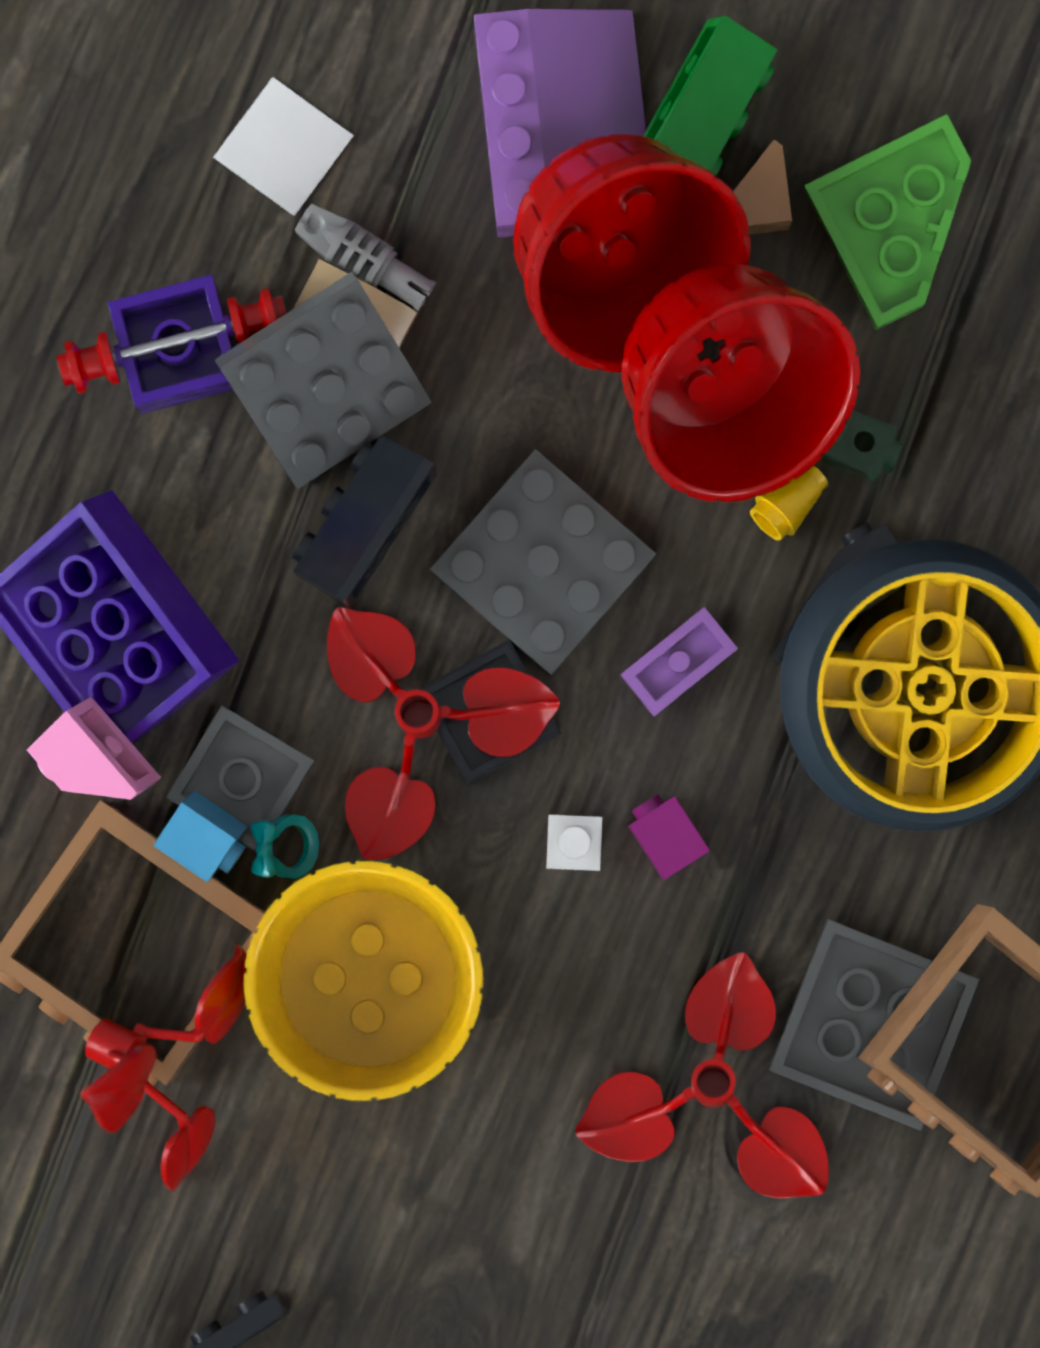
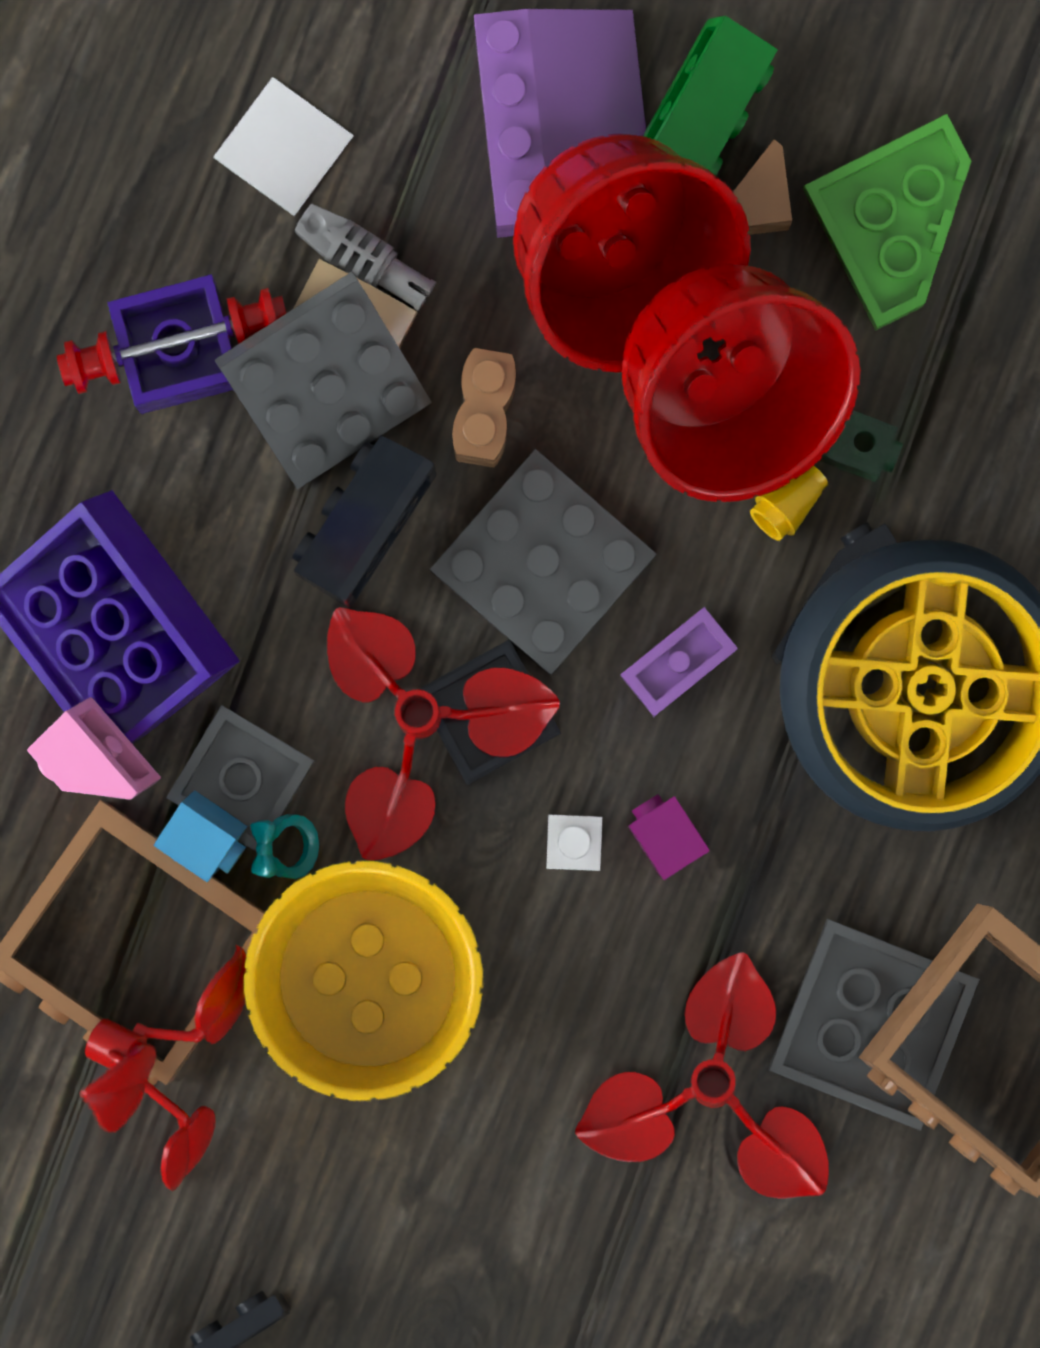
none -> medium nougat brick [452,348,516,467]

